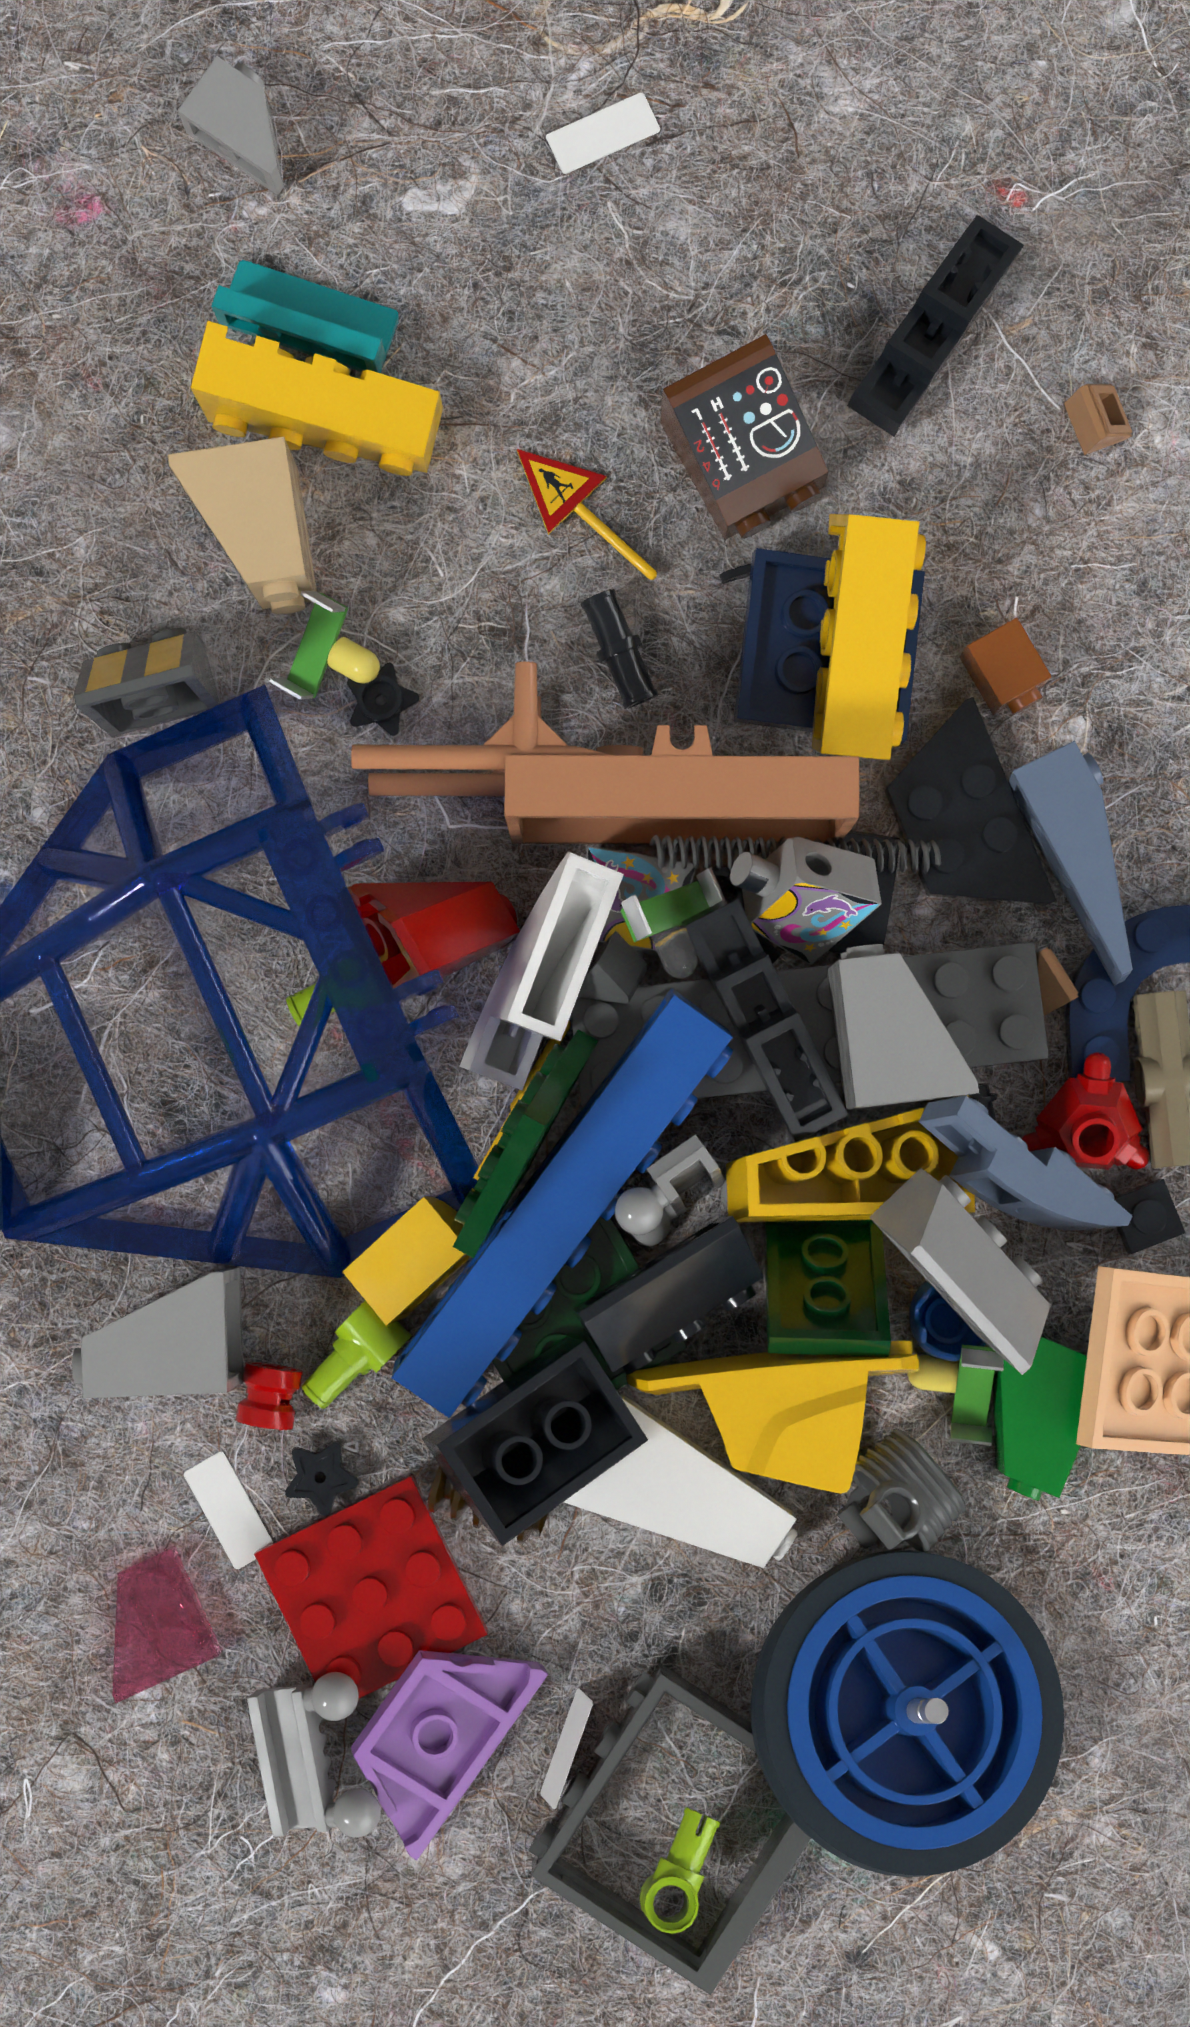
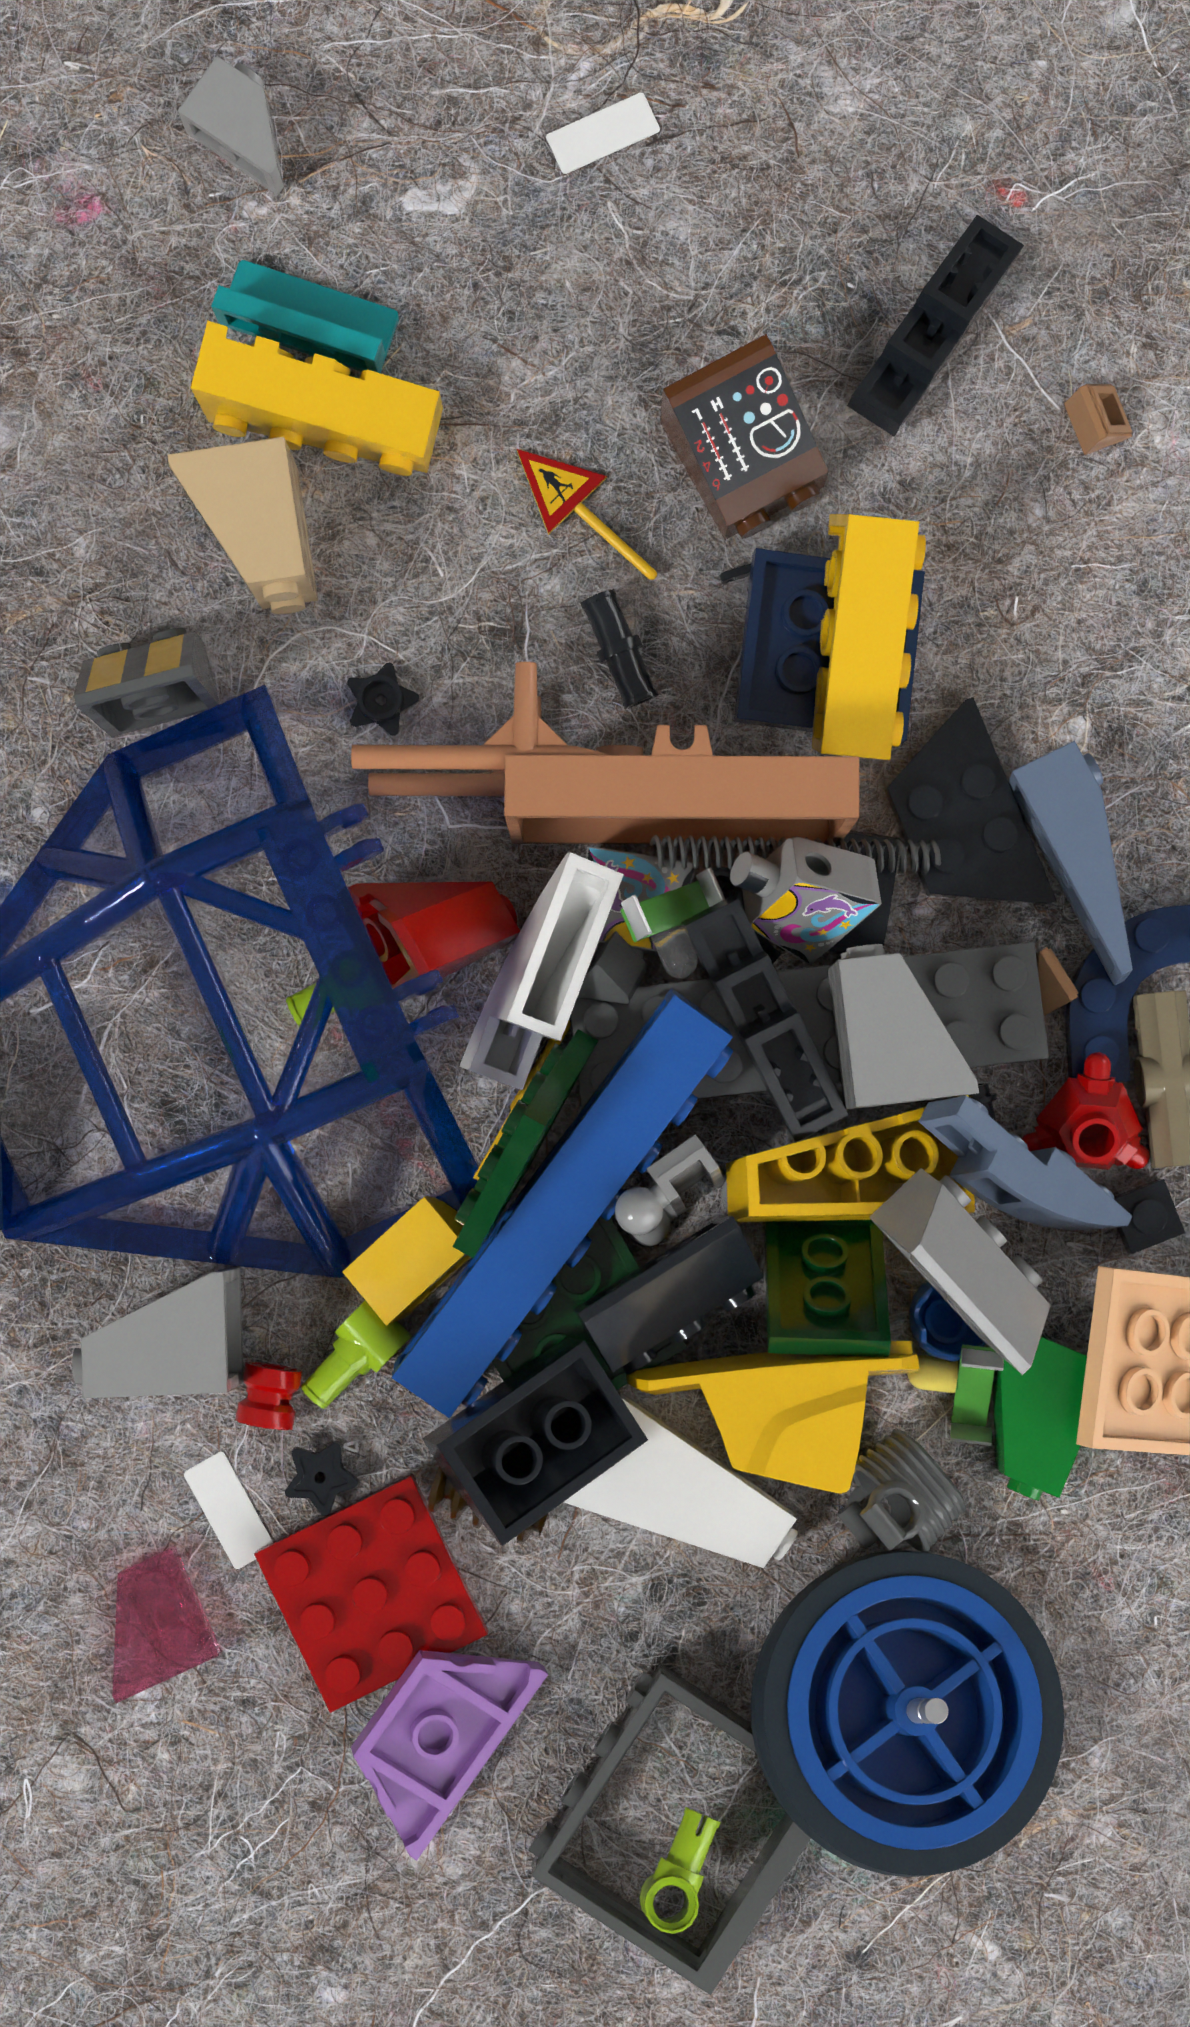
light grey gear [247,1672,381,1838] -> none
piece [269,590,380,700] -> none
white sticker [540,1688,593,1809] -> none
dark orange brick [959,617,1052,715] -> none

